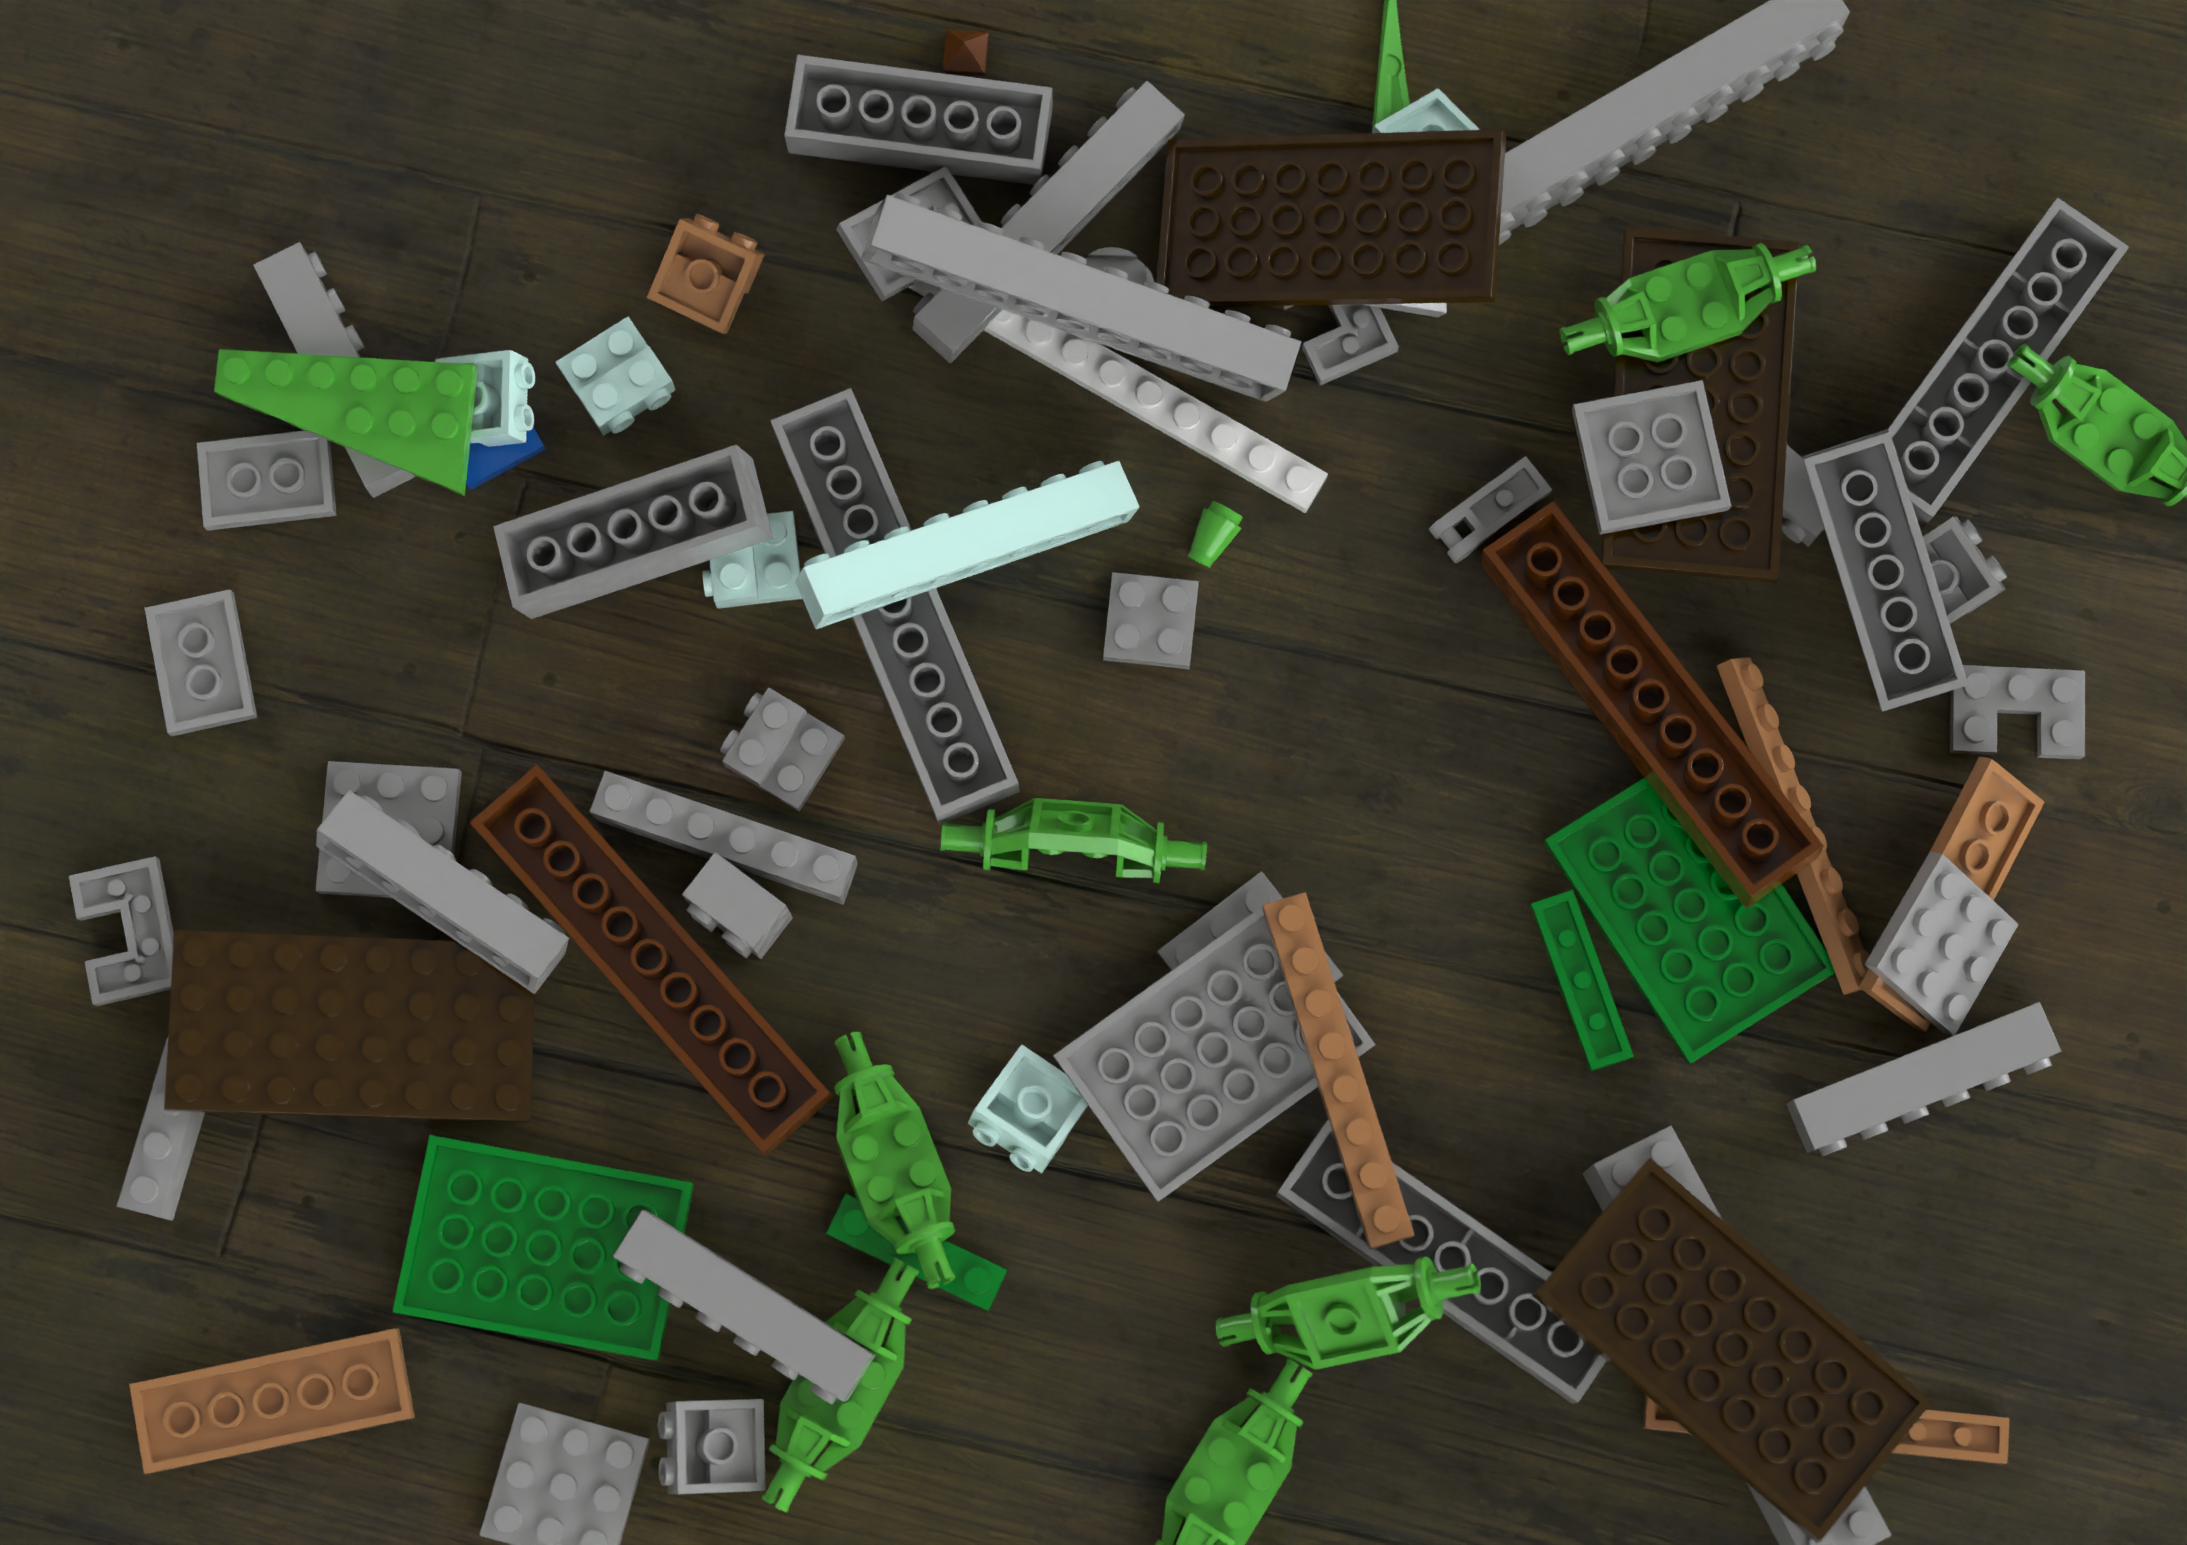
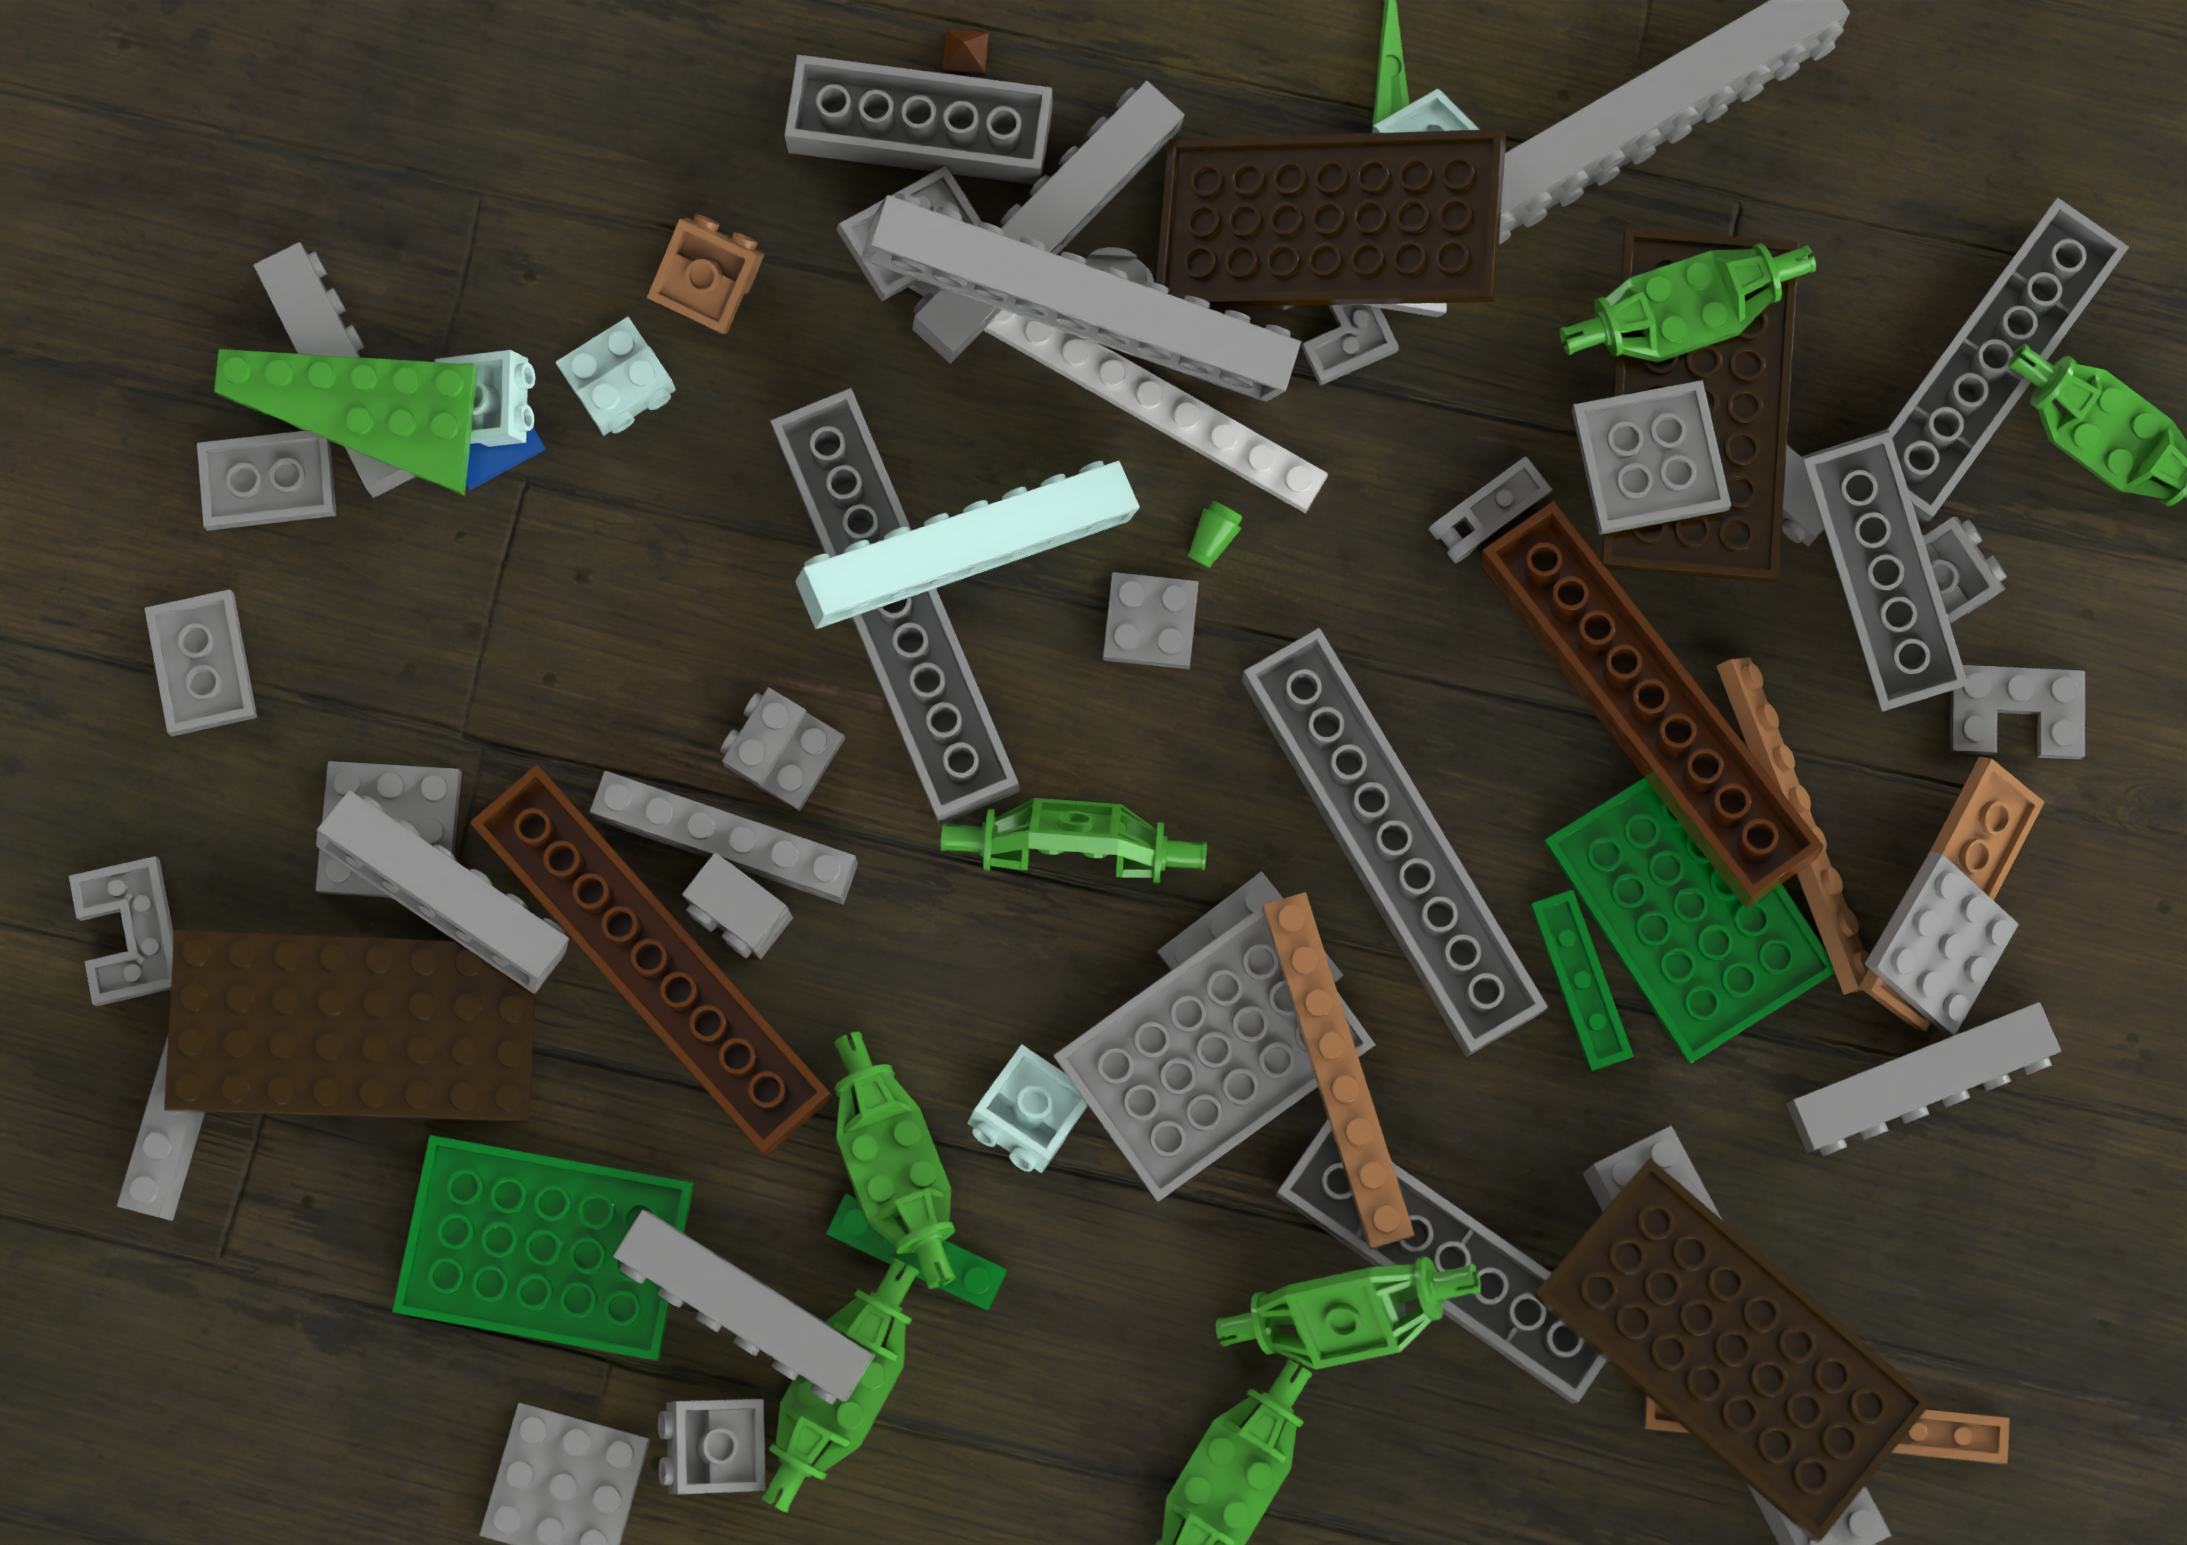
medium nougat plate [129,1328,415,1474] -> none
light grey brick [493,444,773,619] -> none
light aqua plate [703,511,802,609] -> none
none -> light grey brick [1242,628,1548,1057]

